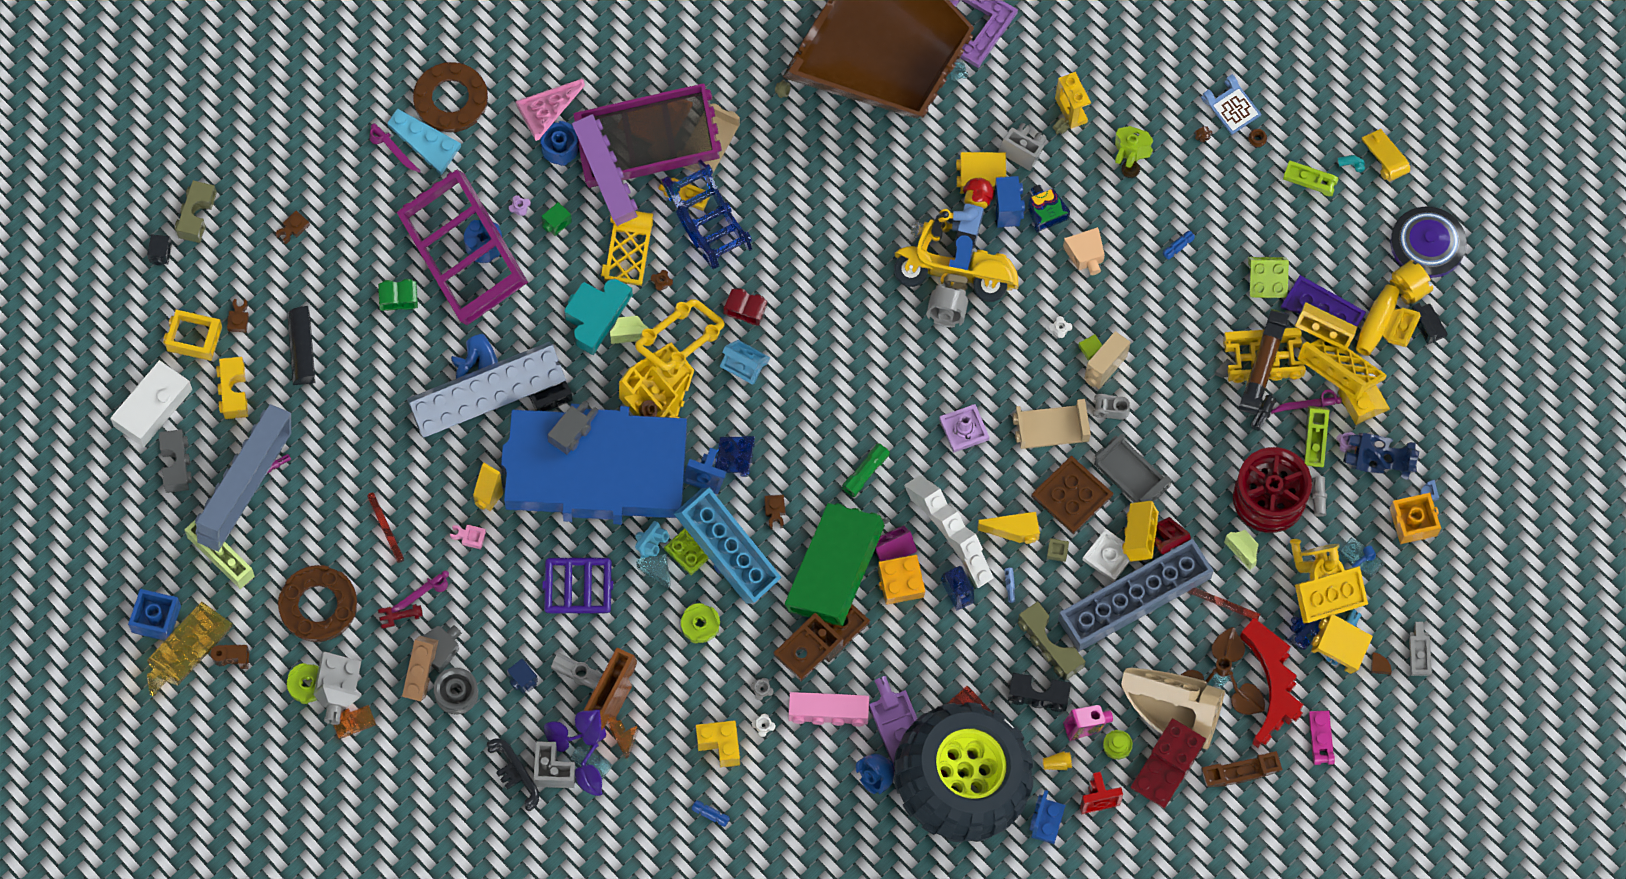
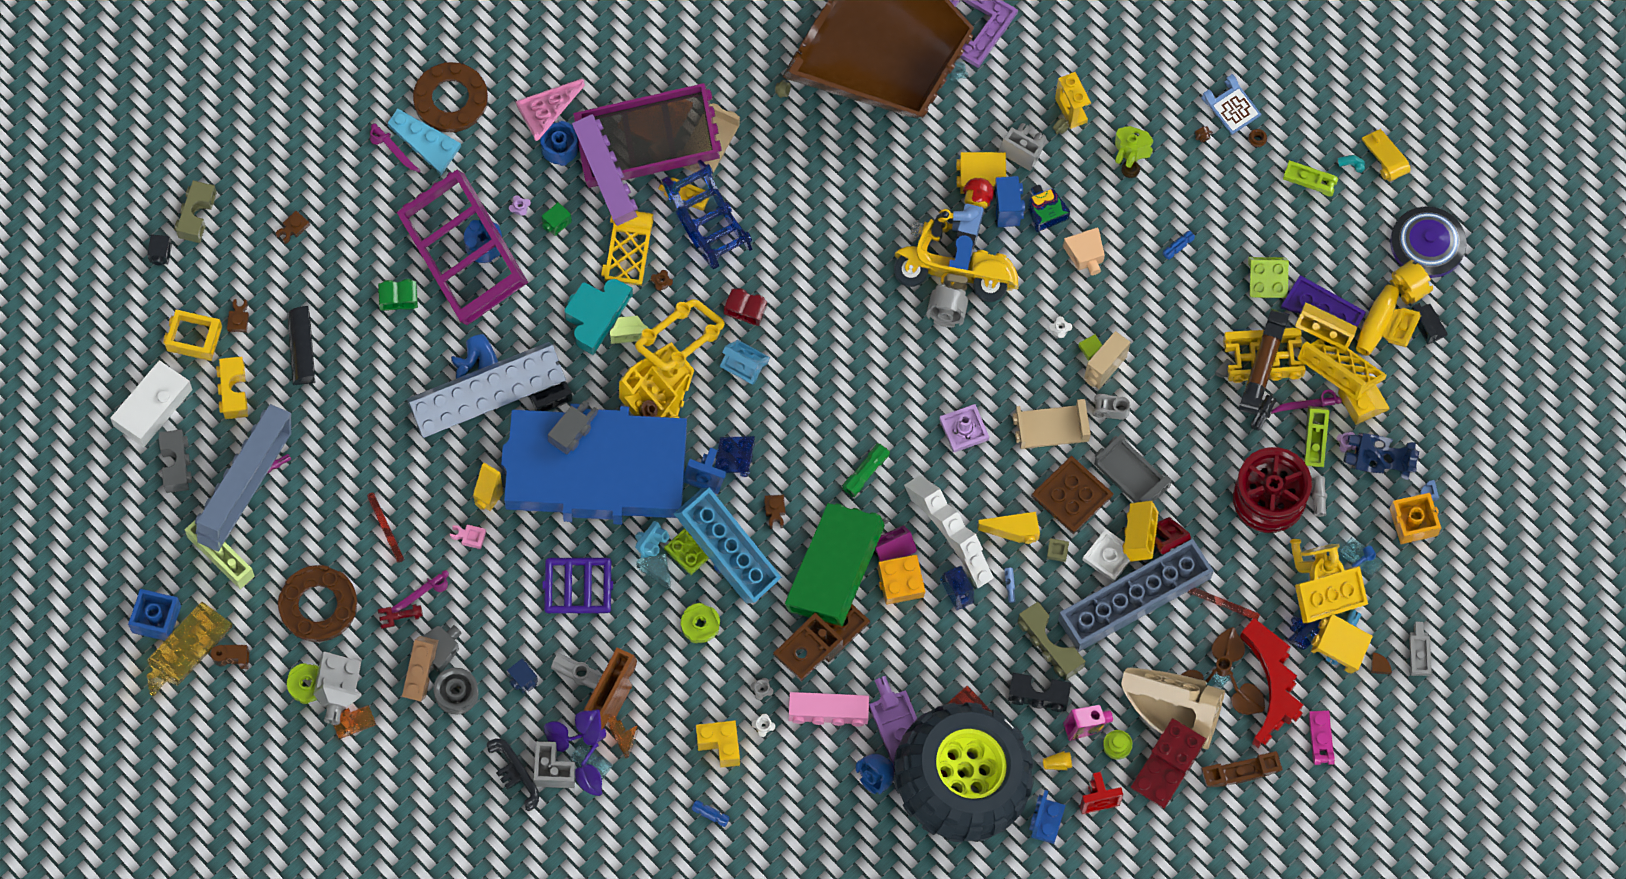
yellowish green slope [1224,530,1258,570] -> none

